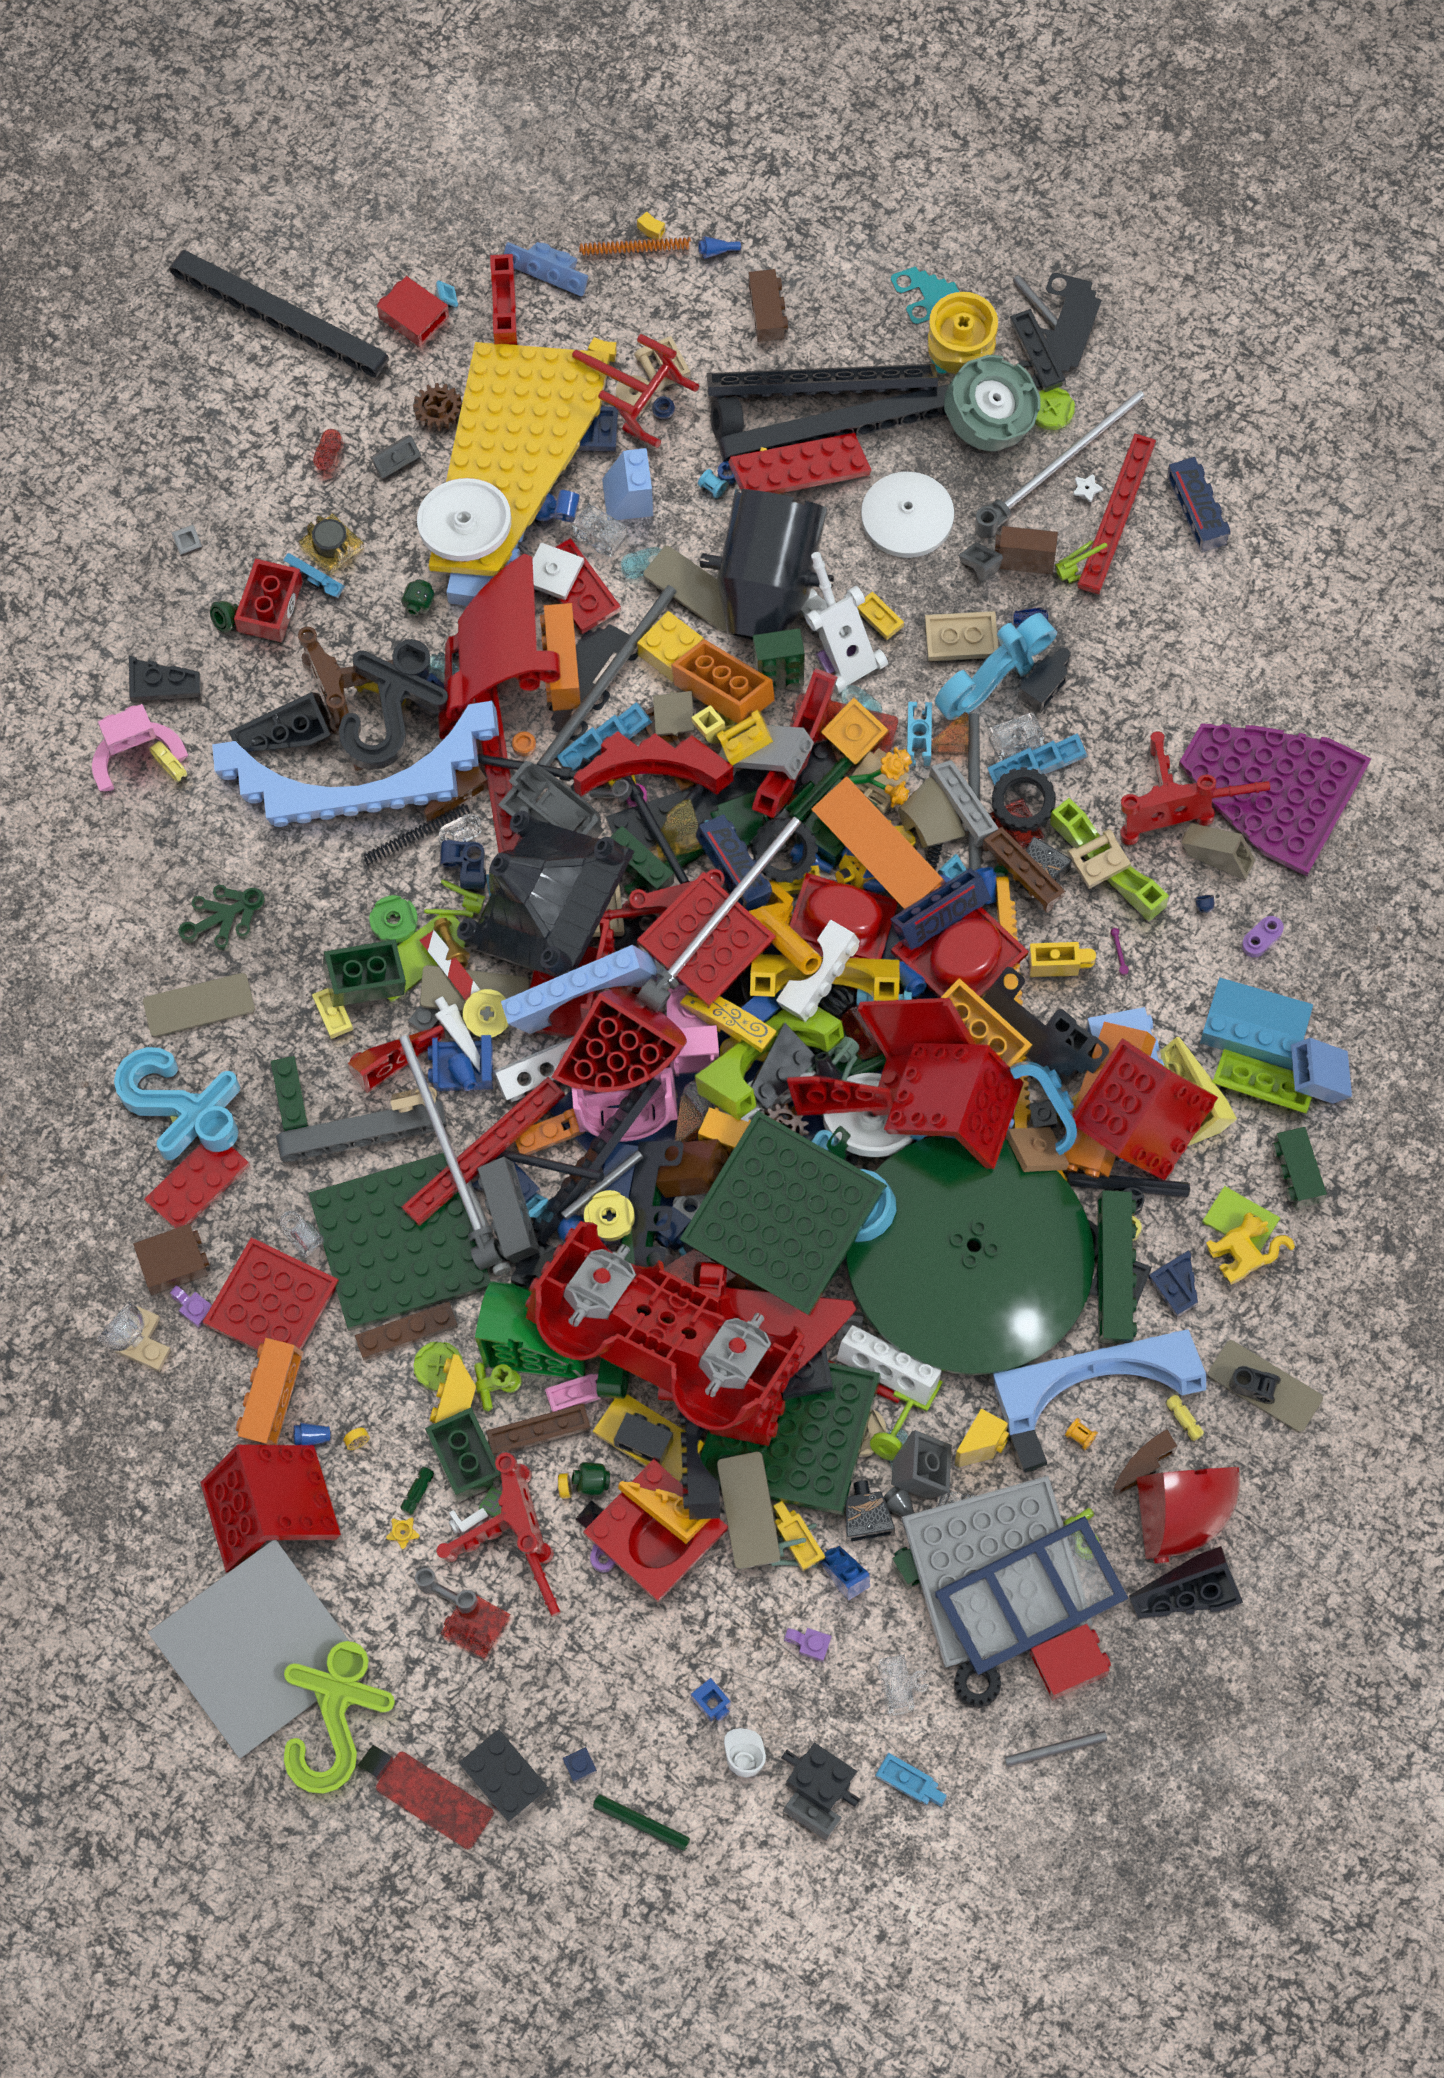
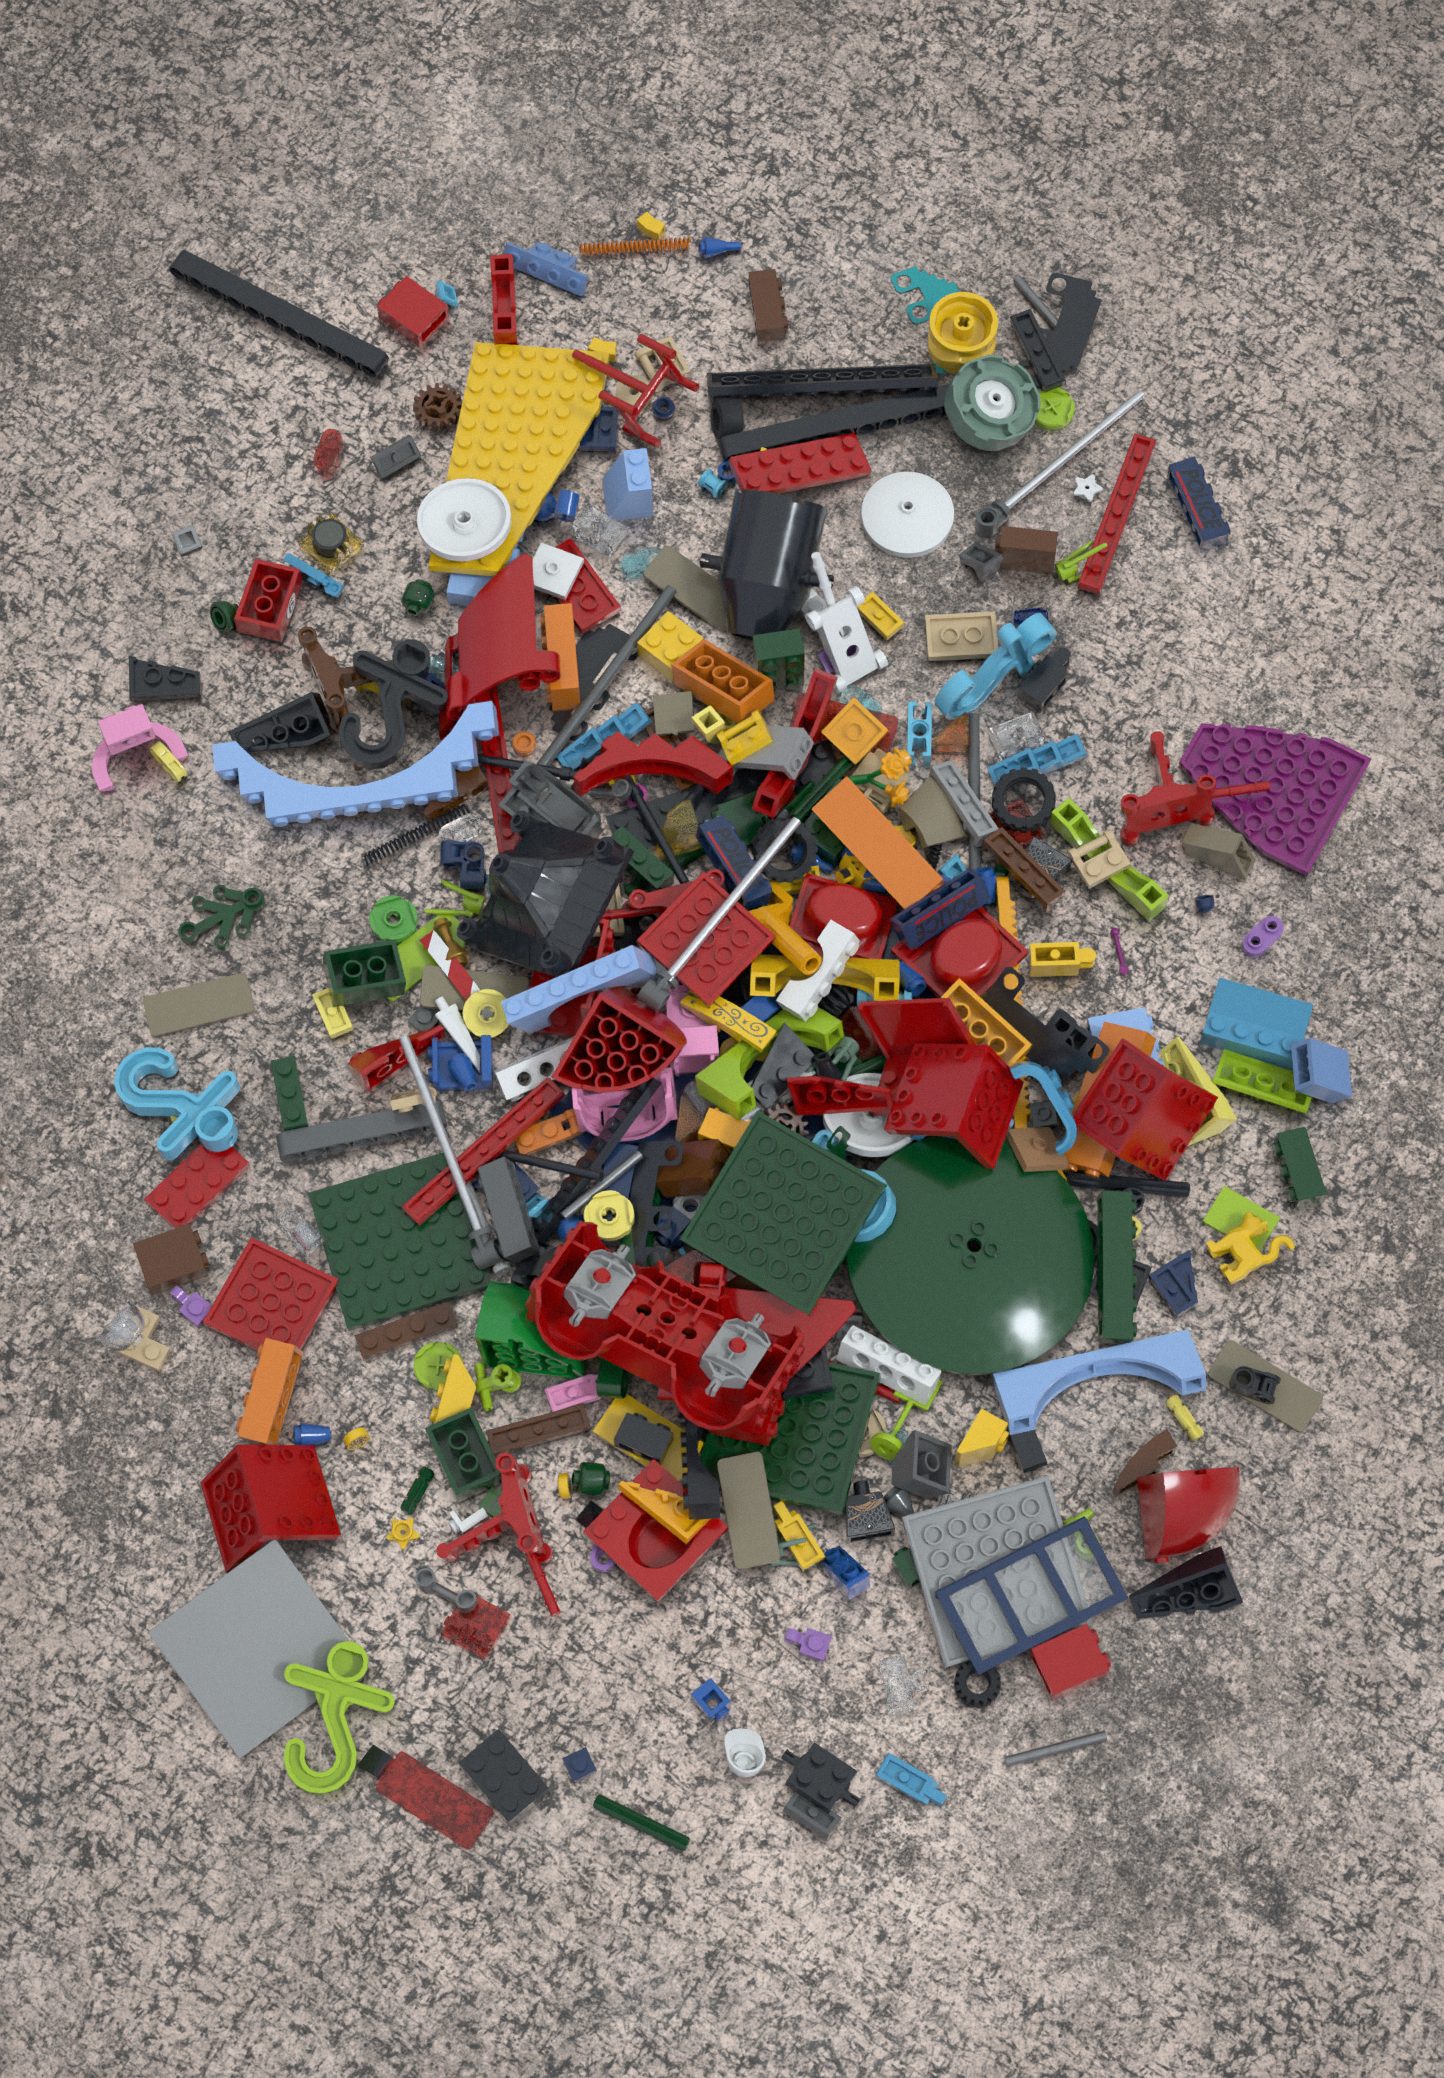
light orange bush [1064,1418,1098,1451] -> none

